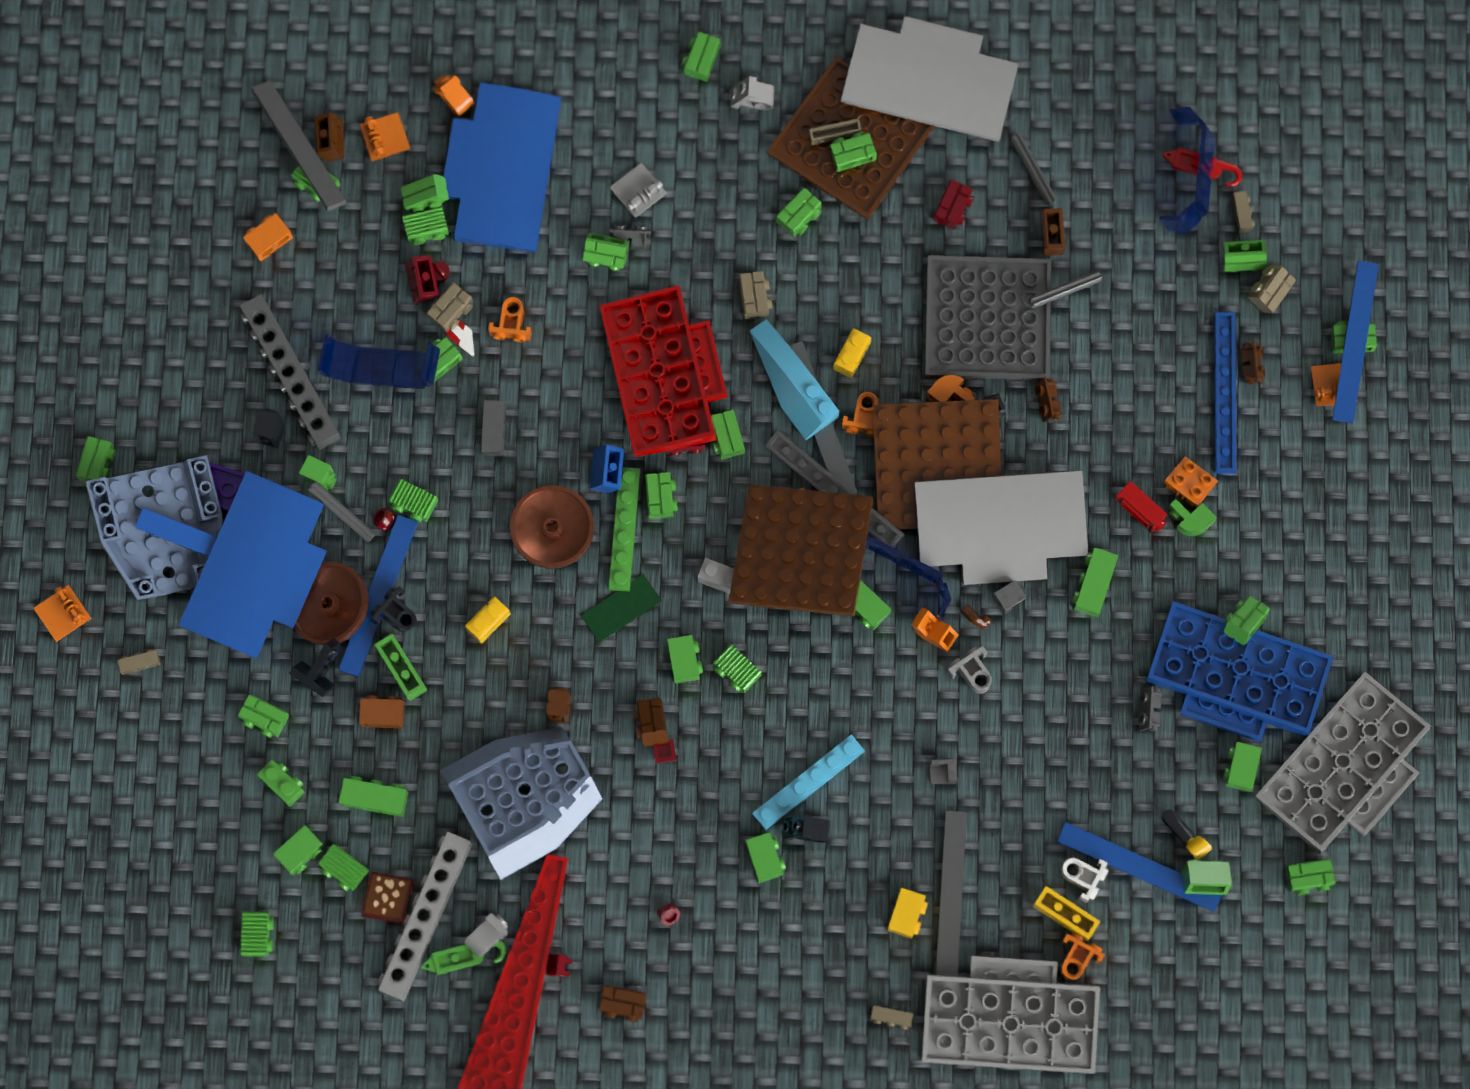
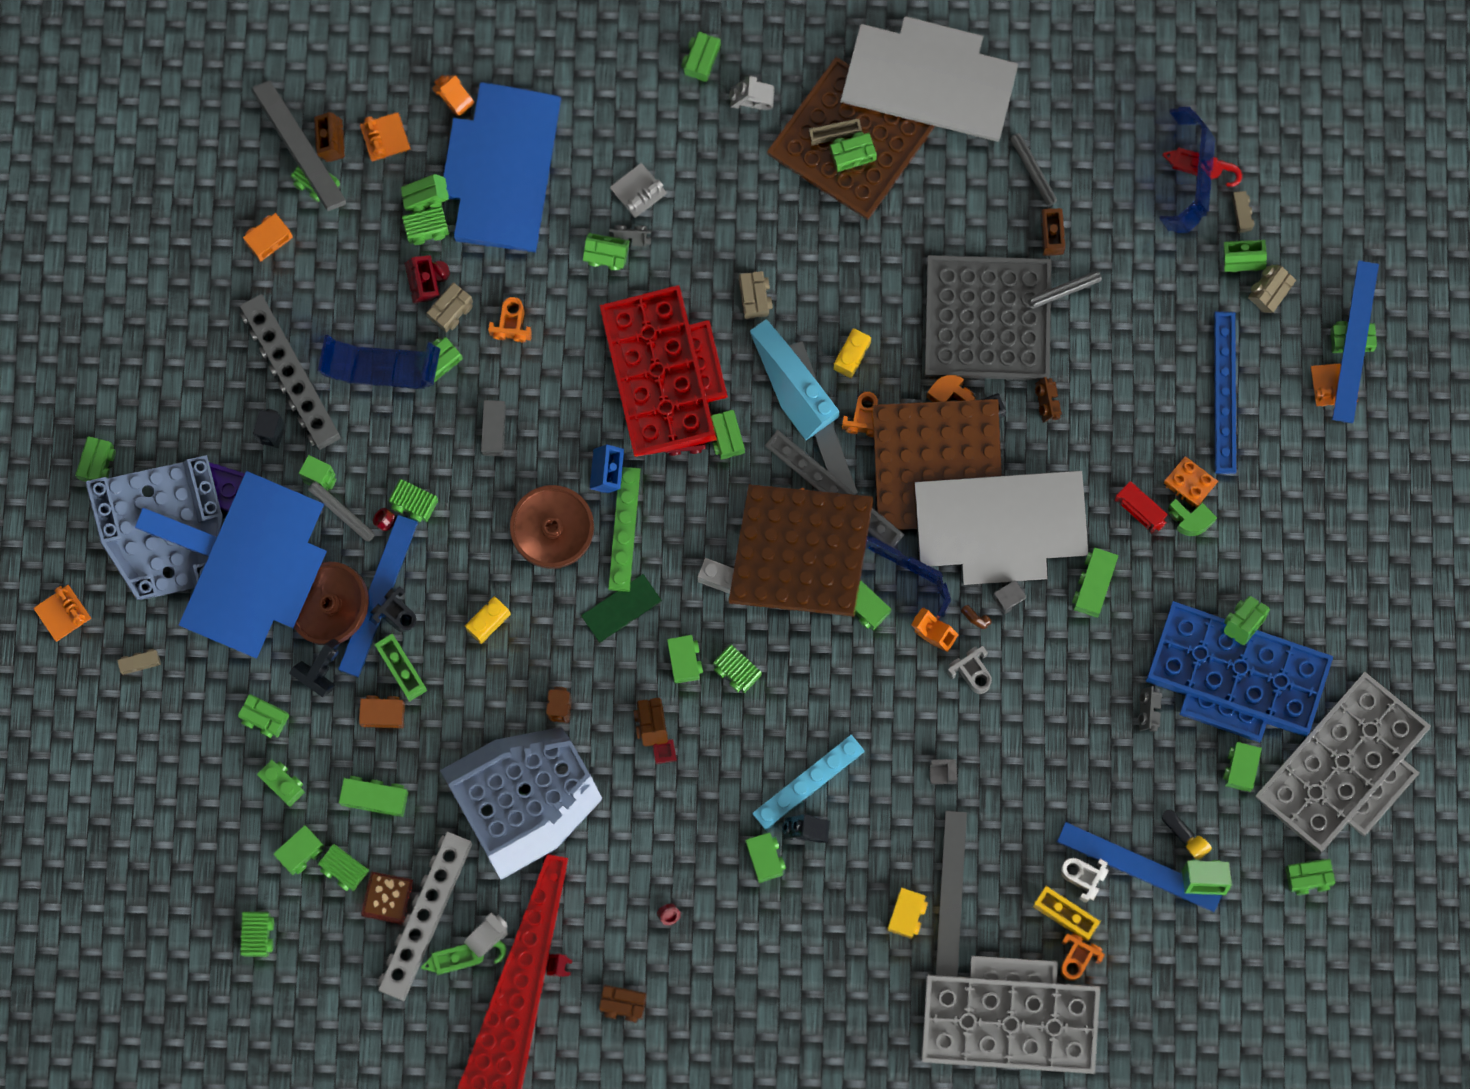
white sticker [446,321,474,356] -> none
bright green brick [645,472,678,519] -> none
bright green brick [776,187,822,237] -> none
dark tan piece [871,1006,913,1030] -> none
dark red brick [933,180,974,230] -> none
reddish brown hinge [1241,340,1265,385] -> none

